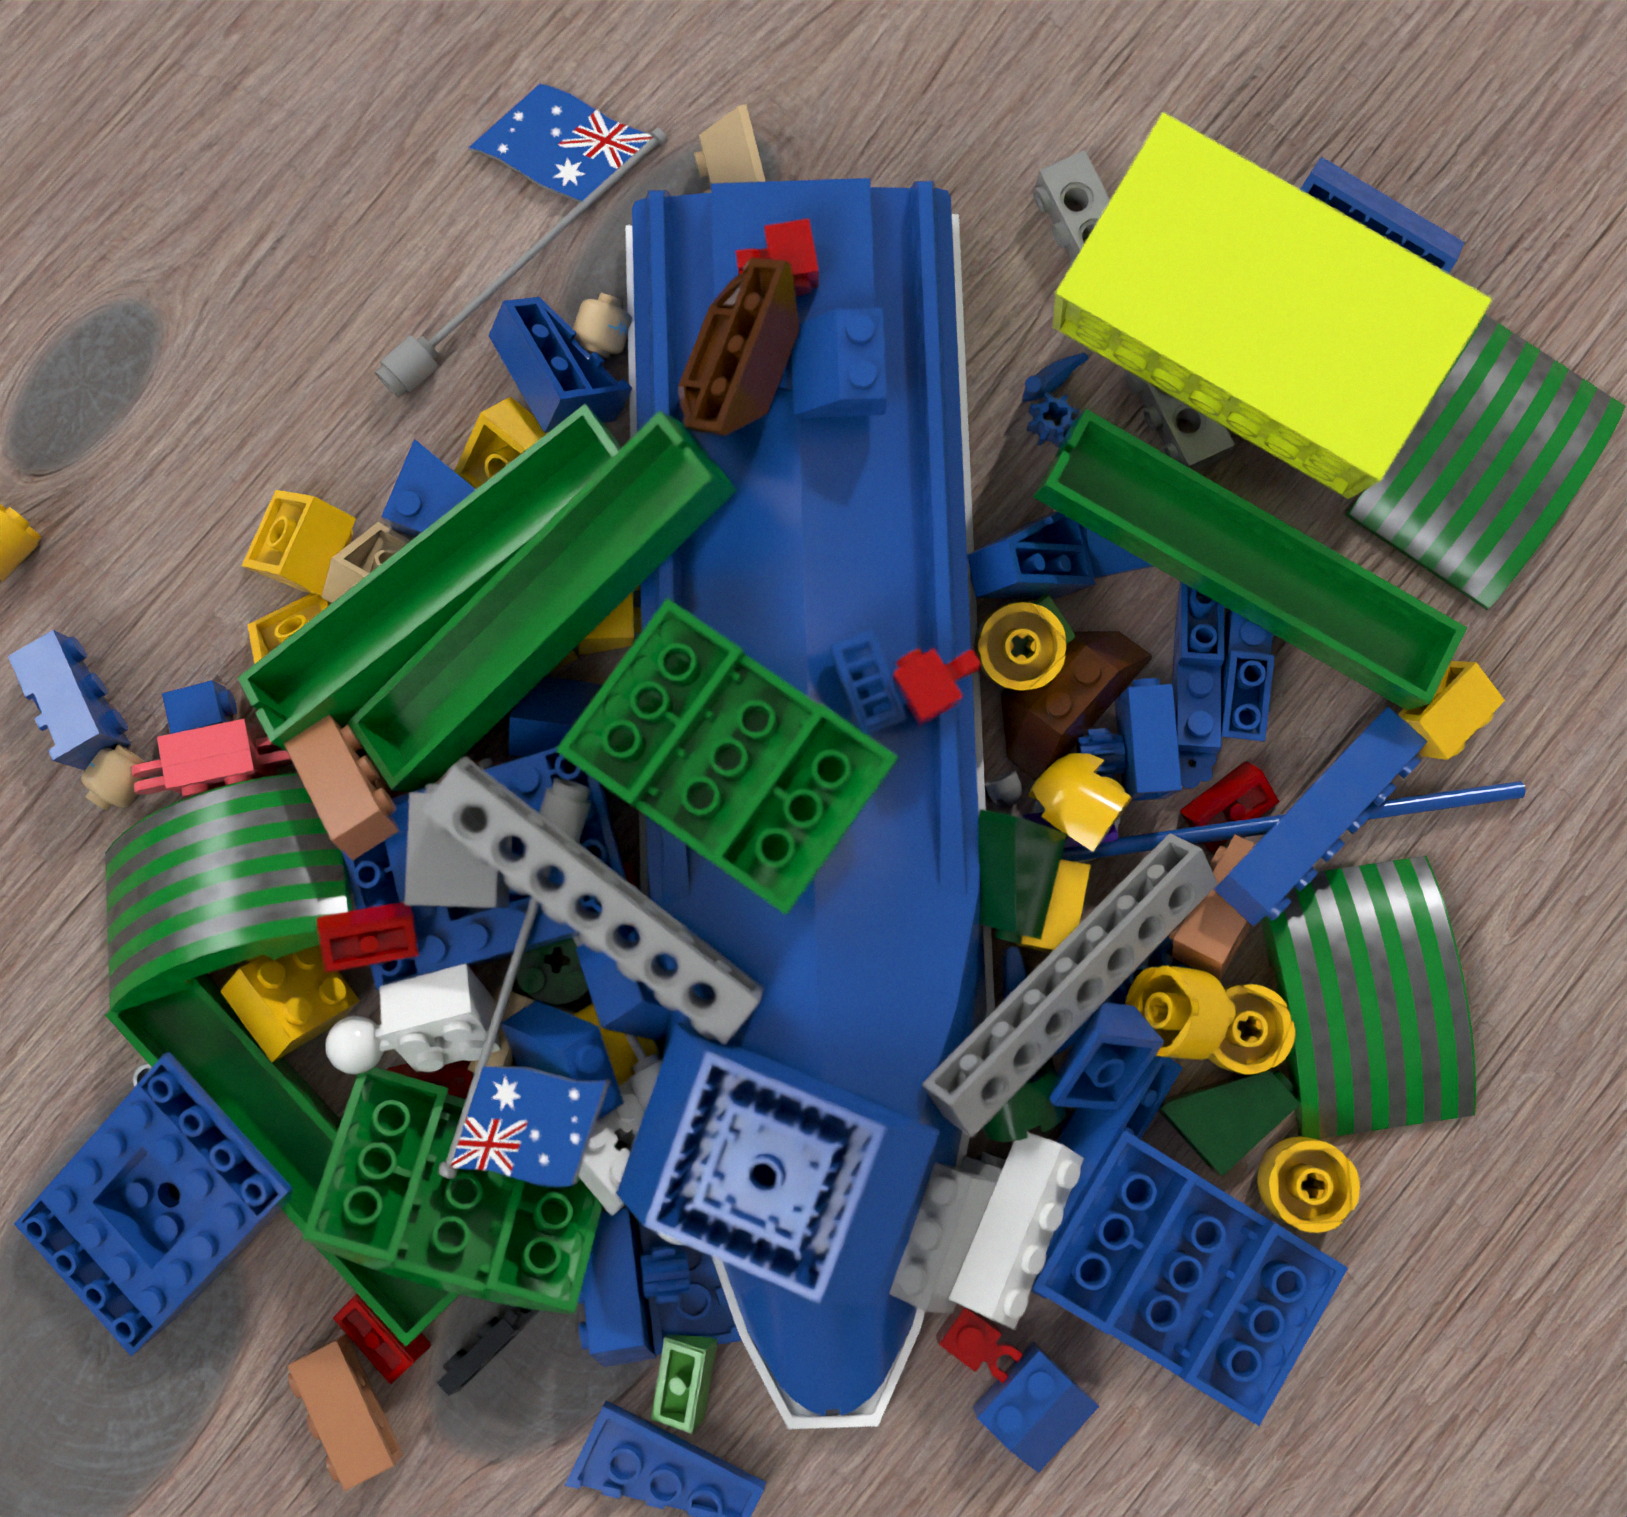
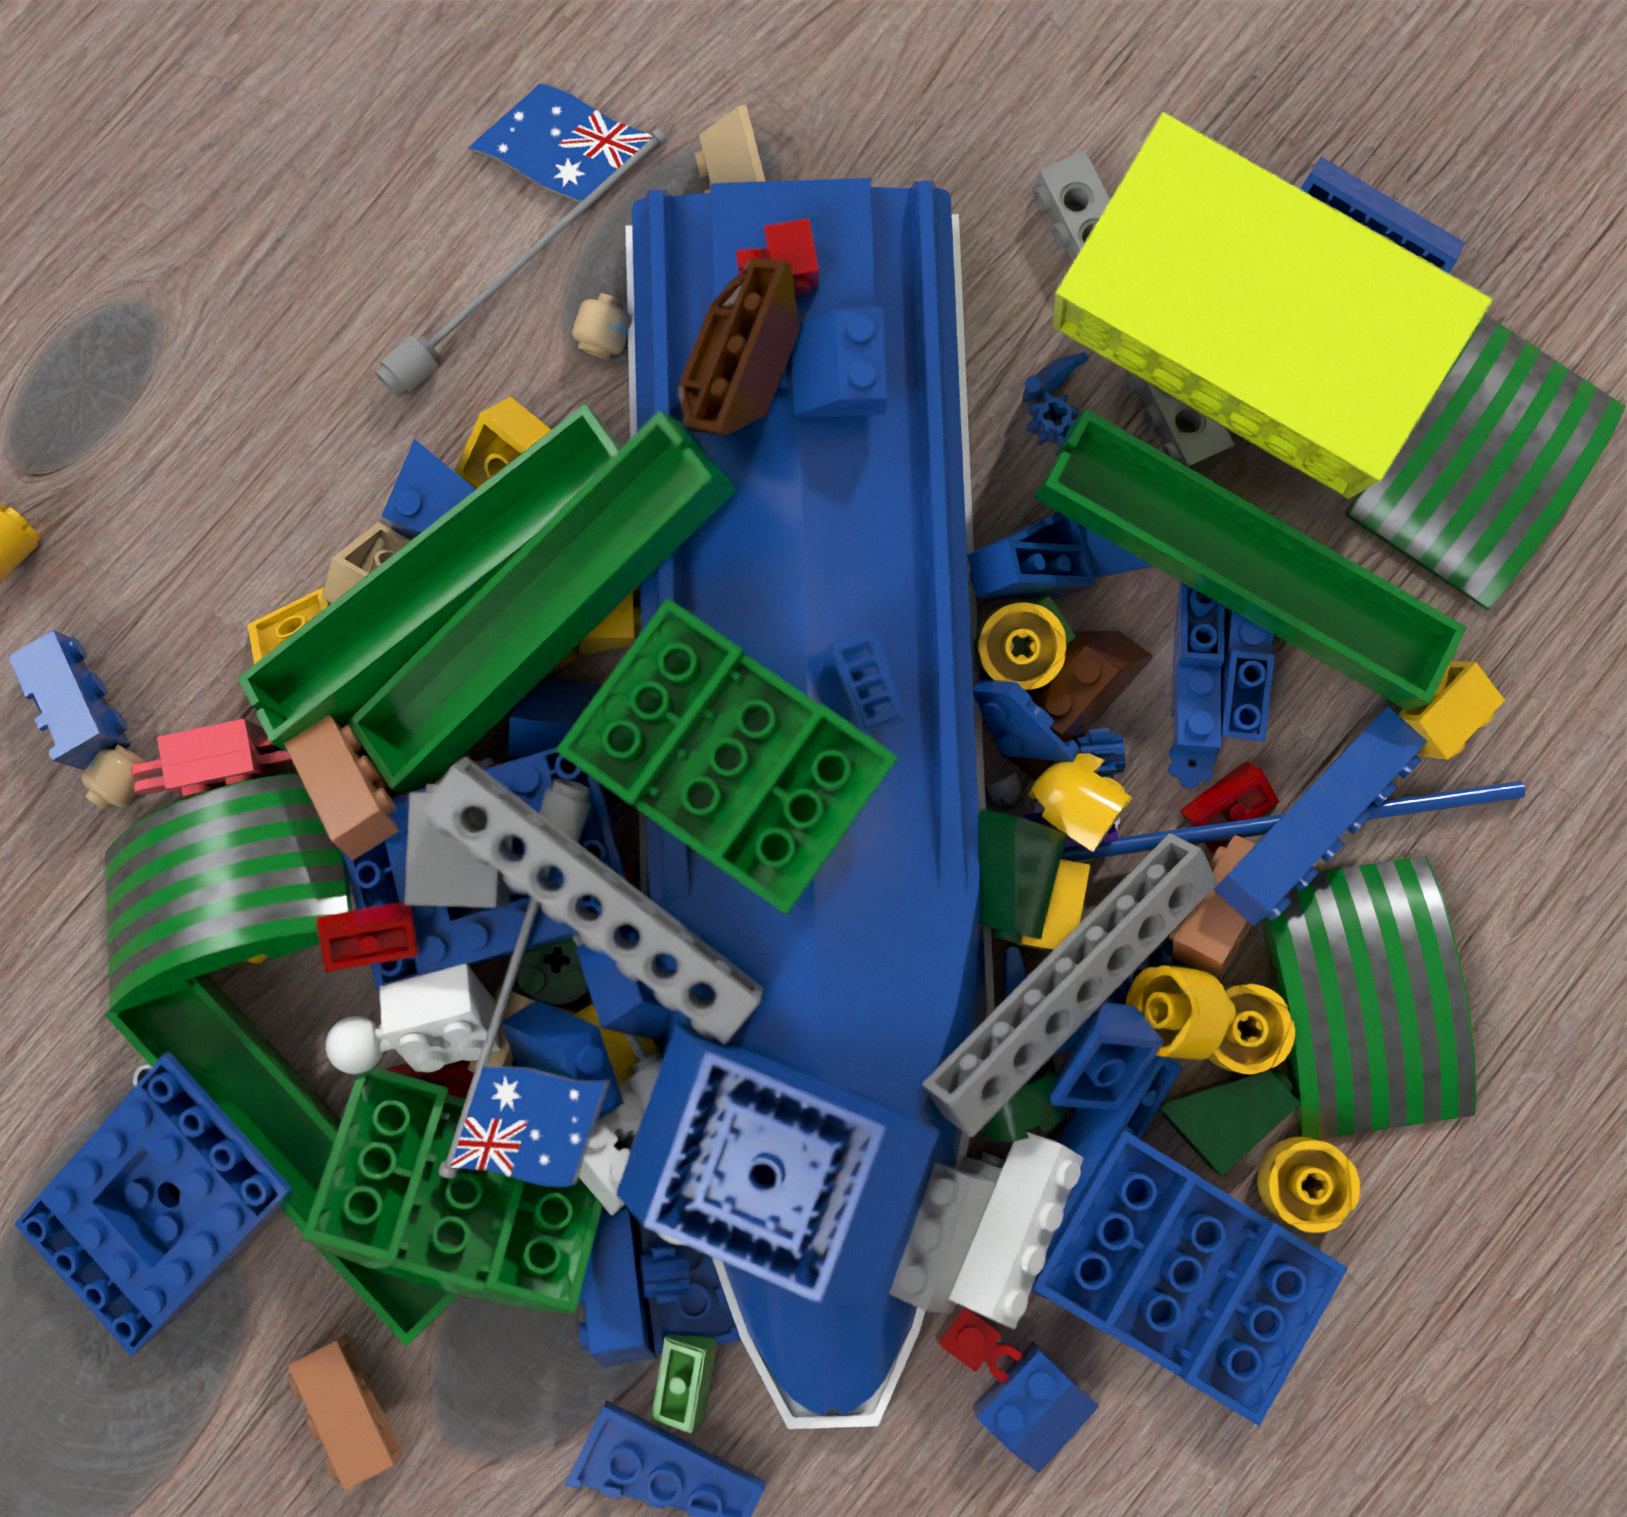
blue brick [162,680,237,734] -> none
yellow brick [220,945,360,1063] -> none
yellow slope [241,490,357,596] -> none
red slope [333,1294,431,1384] -> none
black hinge [437,1305,541,1396] -> none
blue wedge [488,297,632,433] -> none
red brick [892,648,982,726] -> none
blue brick [1115,678,1182,801] -> none
none -> blue wing [973,679,1080,762]

